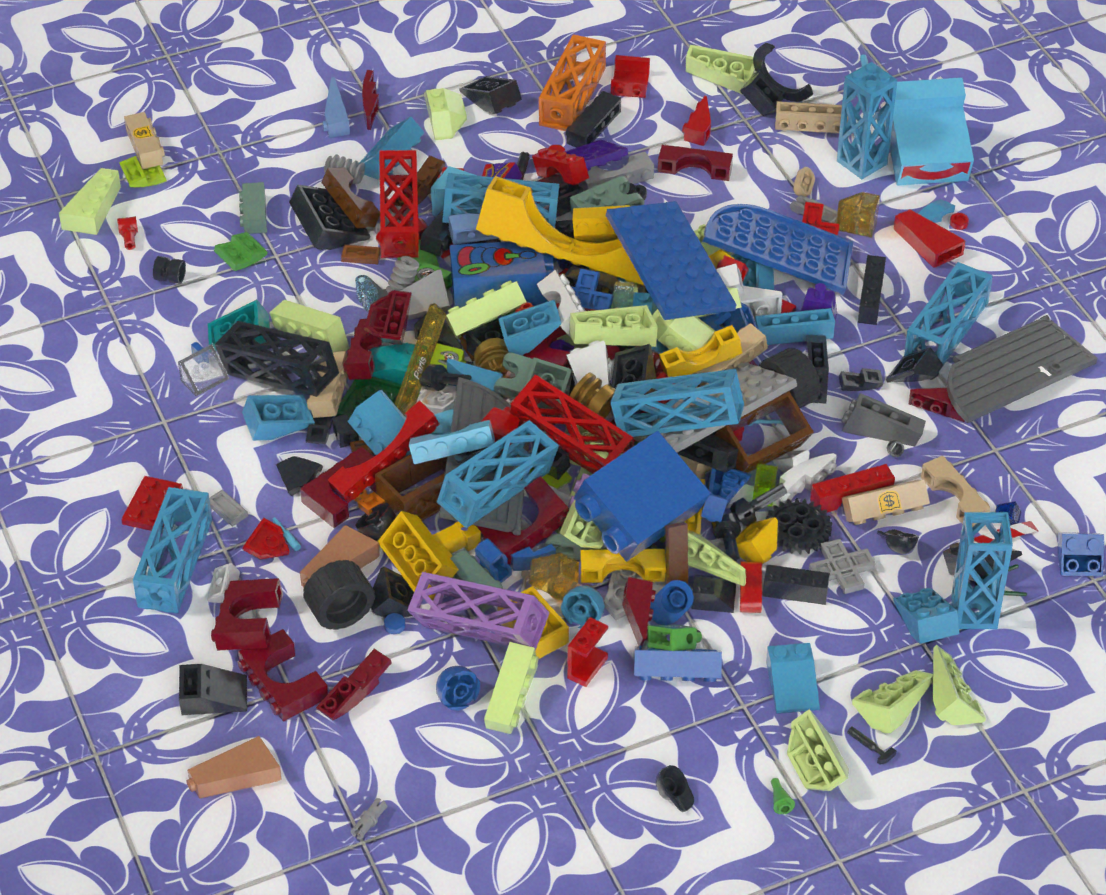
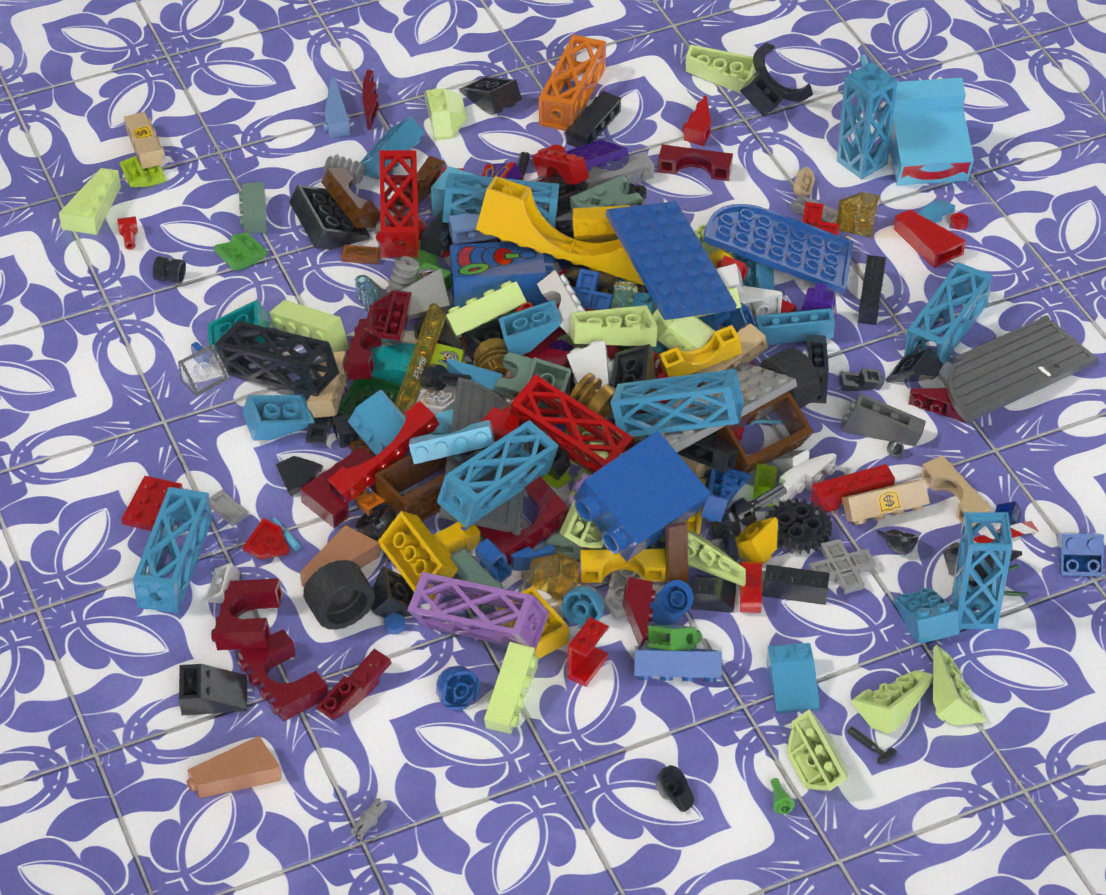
red panel [611,55,650,98] -> none
tan brick [775,102,848,133] -> none

